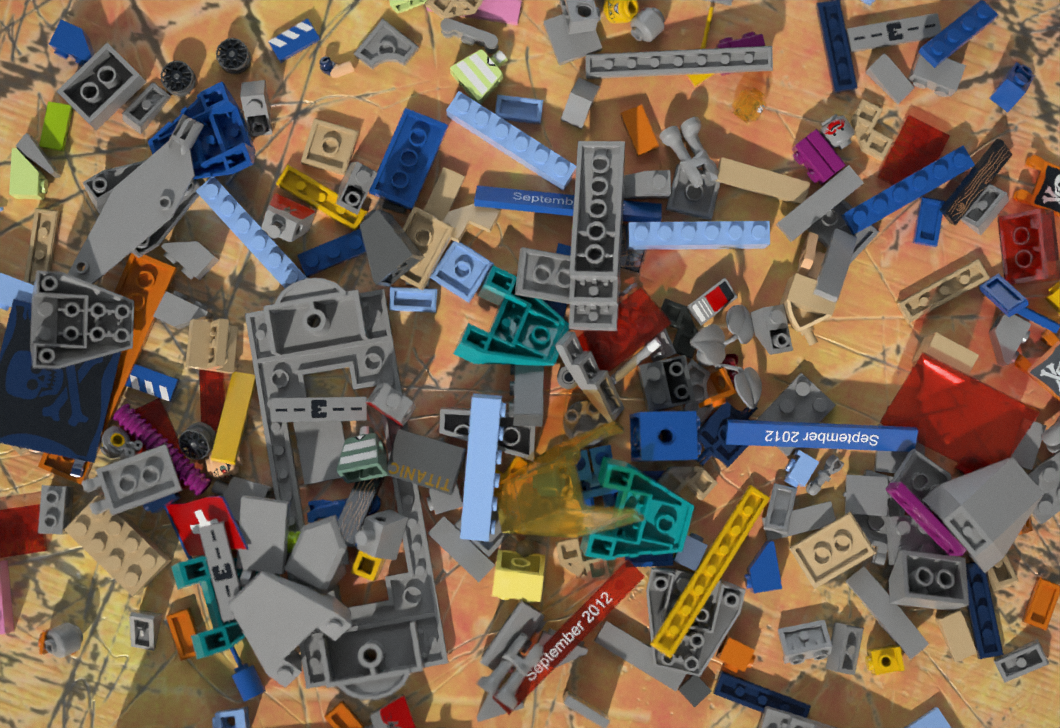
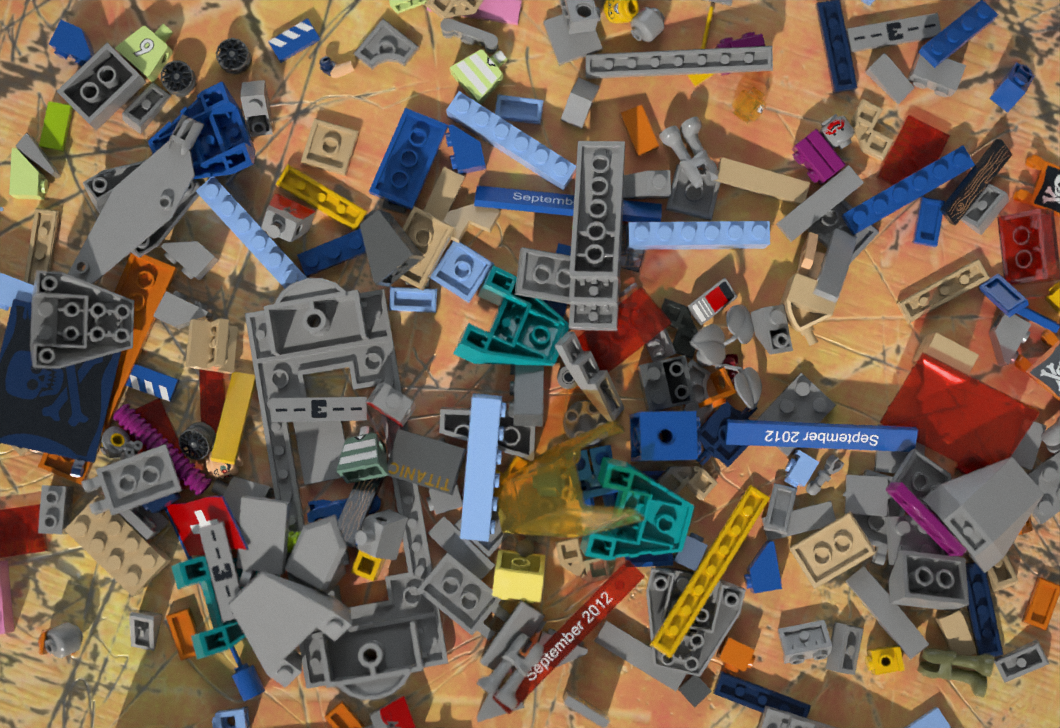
light grey slope [336,162,378,215] -> none
light grey bar [610,338,662,385] -> none
none -> yellowish green torso [115,24,174,82]
none -> light grey bracket [120,505,169,539]
none -> light grey tile [416,553,511,641]
none -> blue slope [445,124,486,175]
none -> olive piece [917,648,994,697]

